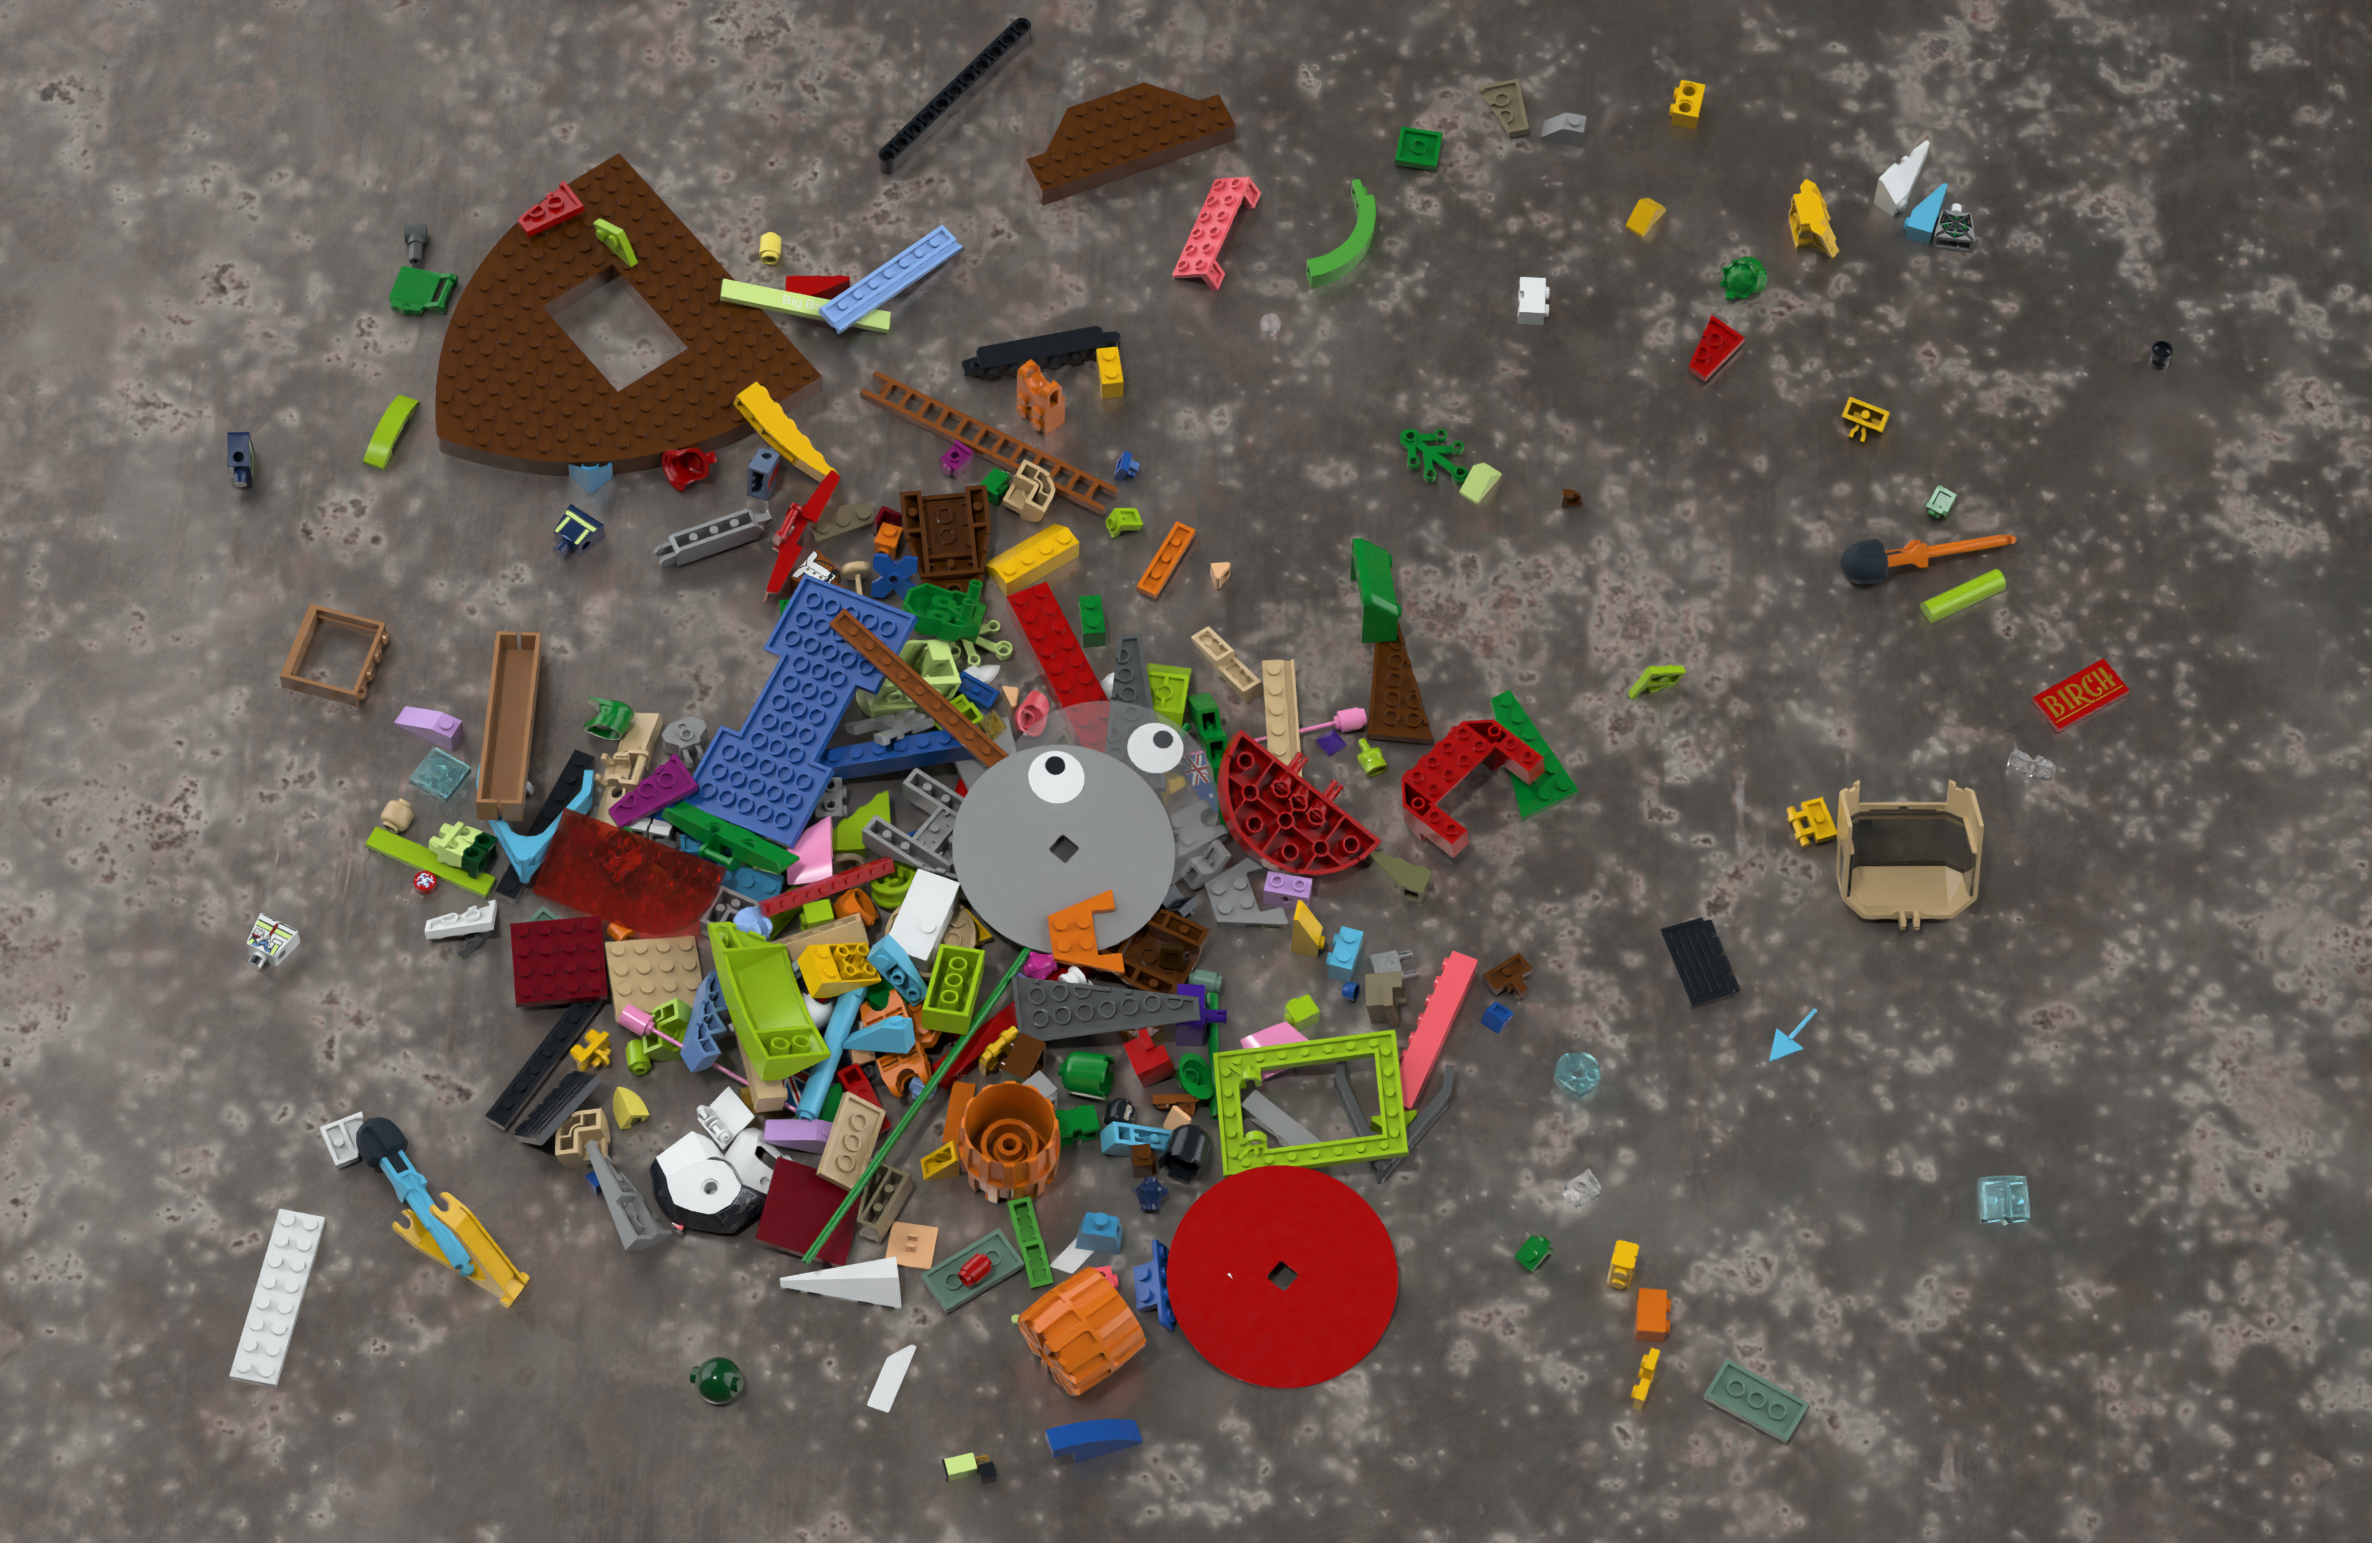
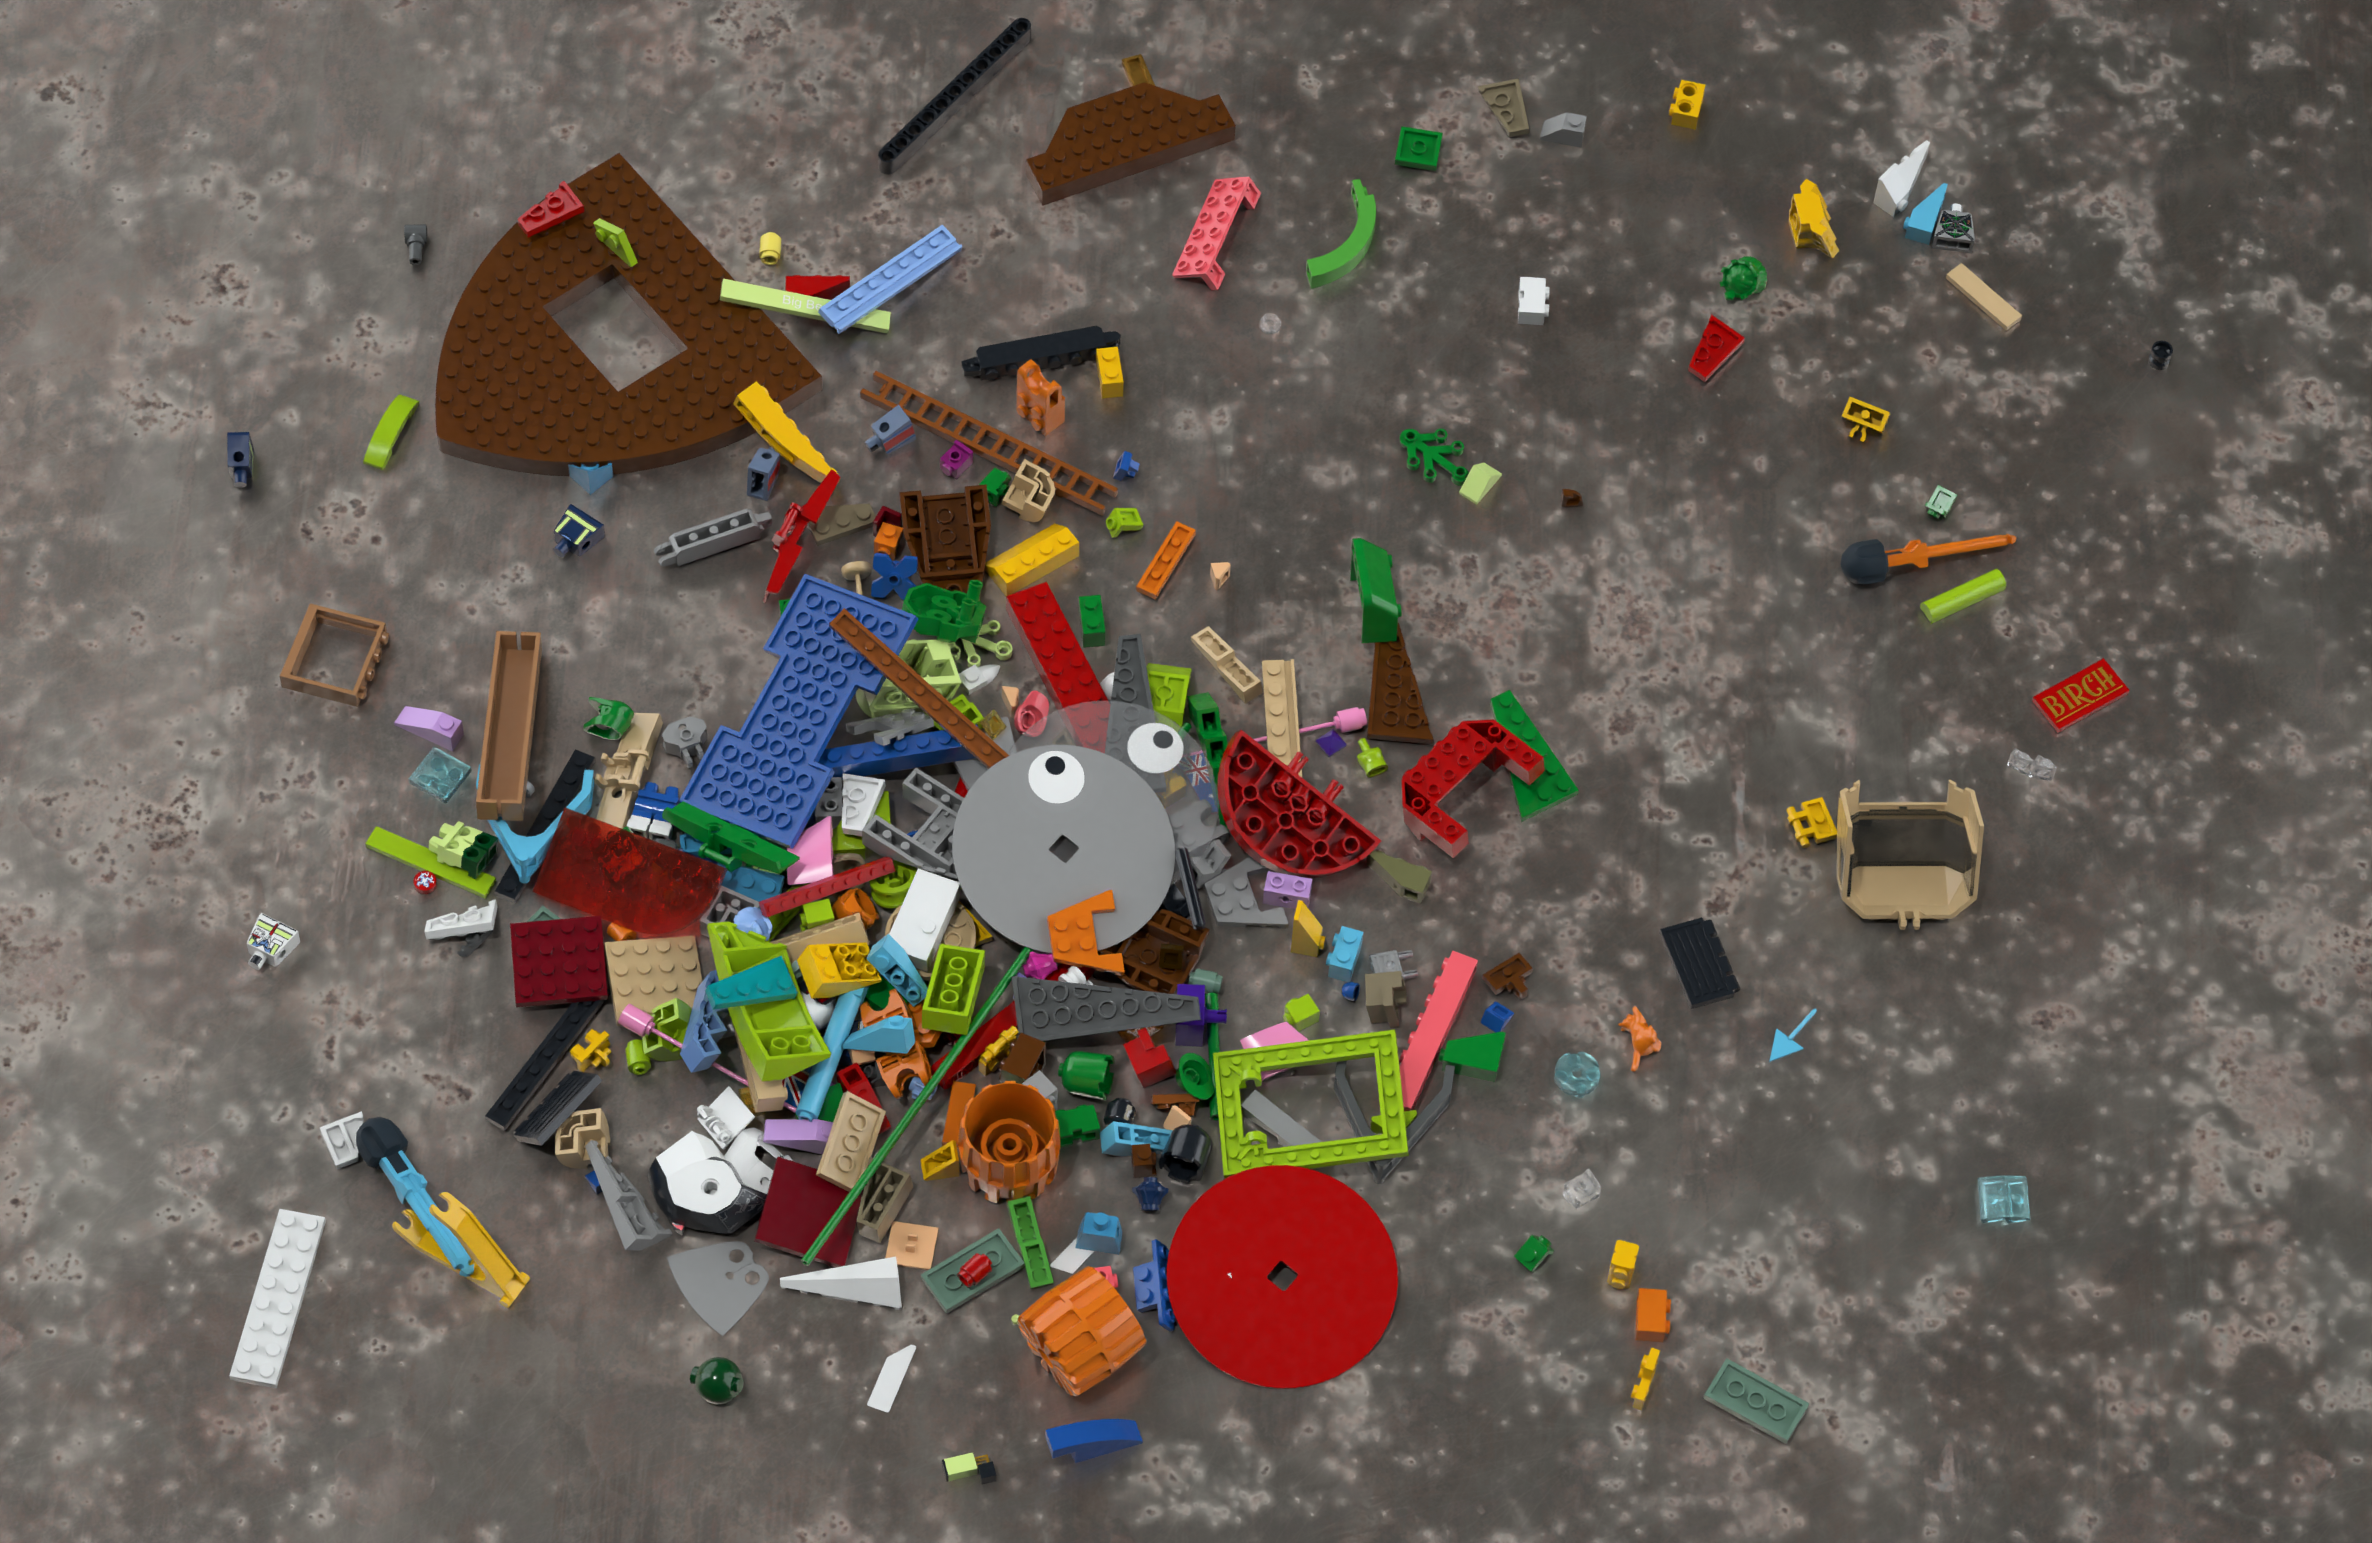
tan head [381,799,414,834] -> none
green piece [389,266,459,315] -> none
magenta wing [608,753,698,830] -> none
light yellow brick [613,1086,650,1130] -> none
red helmet [662,448,717,491] -> none
torso [791,549,846,591] -> none
blue slope [954,671,1000,715] -> none
yellow slope [1625,198,1666,238] -> none
lime wing [1628,665,1686,699] -> none
none -> light grey piece [667,1241,769,1336]
none -> teal wing [705,955,798,1010]
none -> white wing [842,773,886,836]
none -> sand blue torso [865,405,917,454]
none -> pearl gold tile [1121,54,1155,86]
none -> black axle [1175,847,1206,930]
none -> green slope [1438,1032,1506,1082]
none -> orange animal [1618,1006,1661,1072]
none -> tan tile [1946,263,2022,331]

